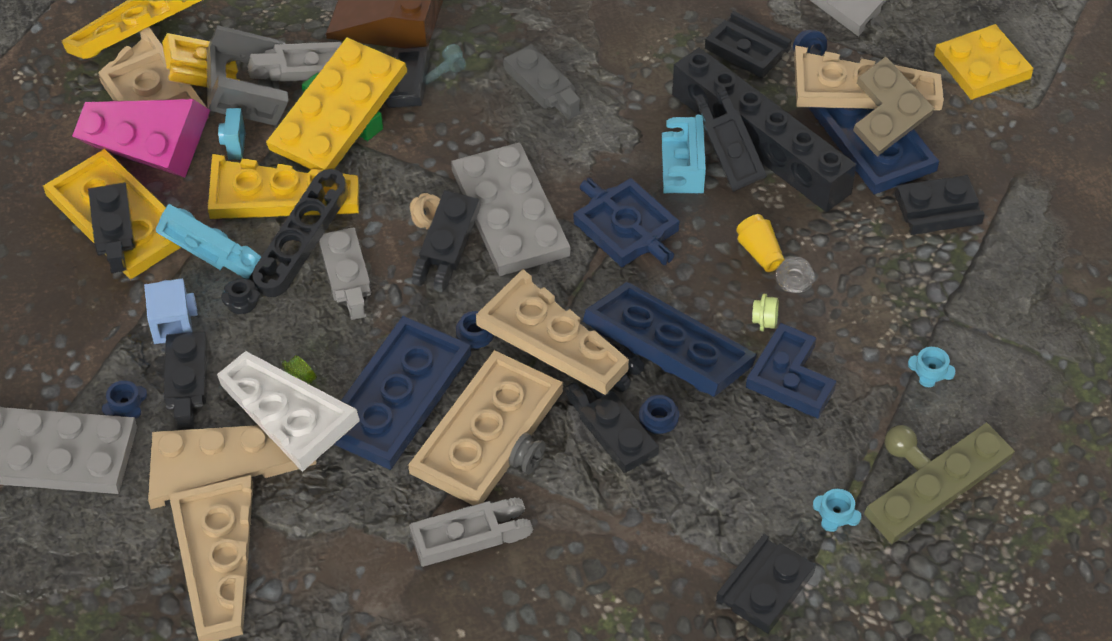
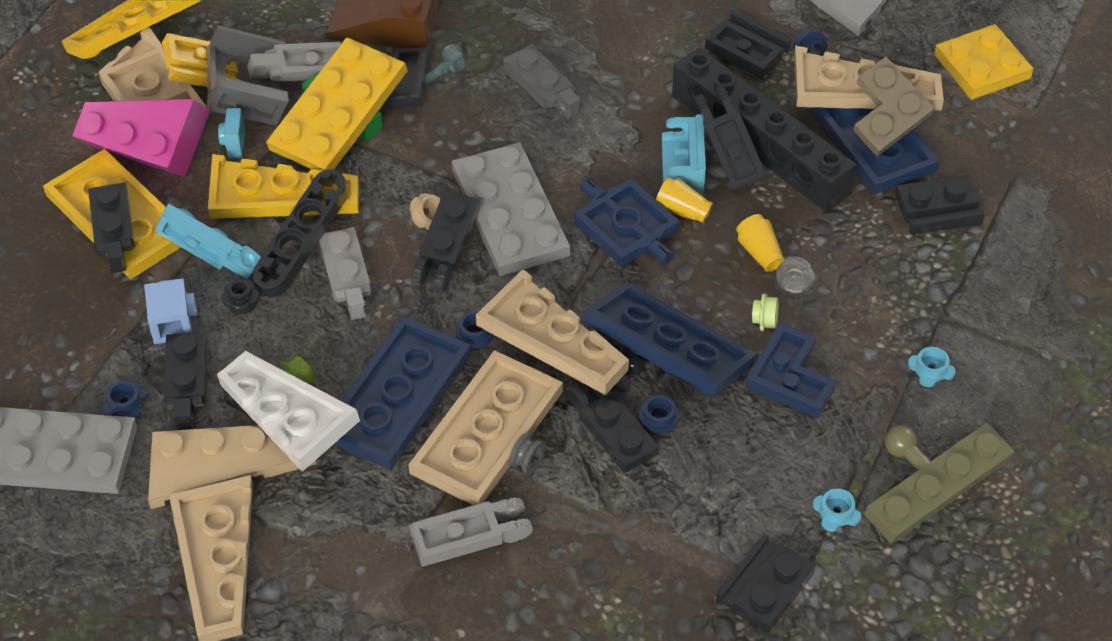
none -> yellow cone [656,177,713,223]

